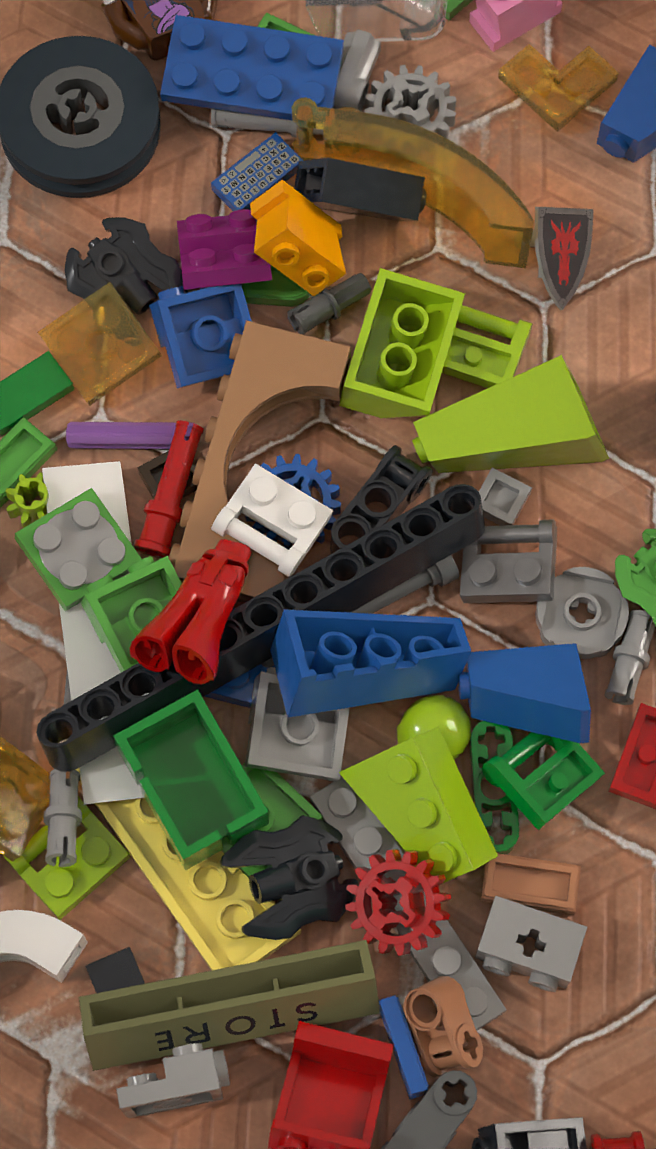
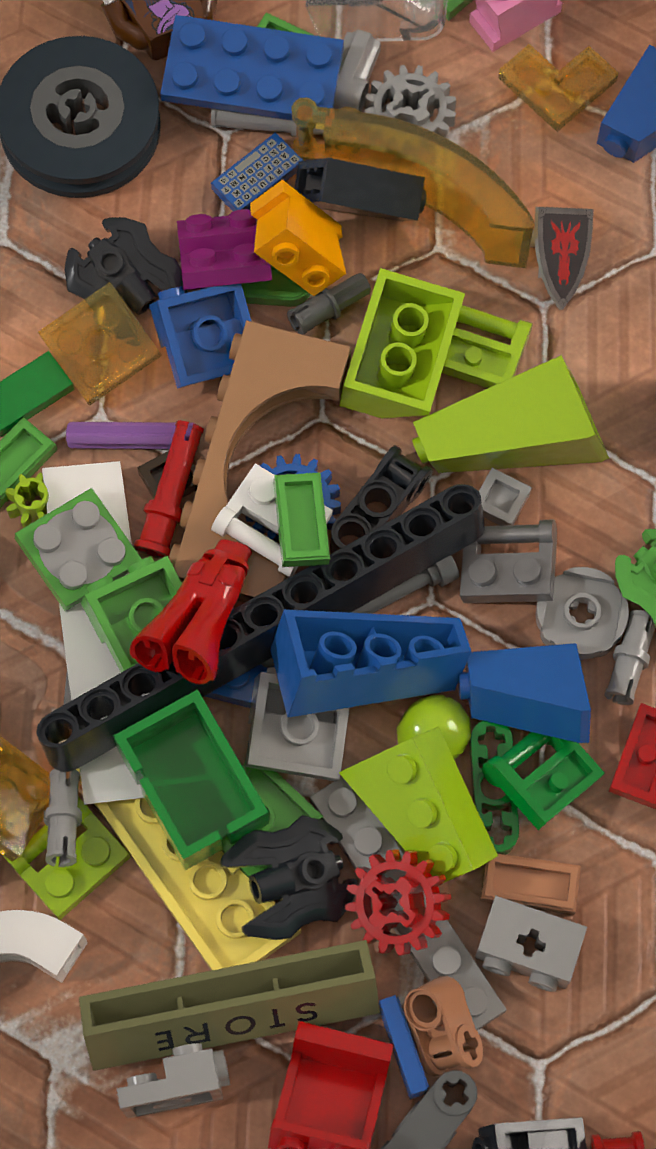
black tile [85,946,145,993] -> none
none -> bright green tile [273,473,330,567]

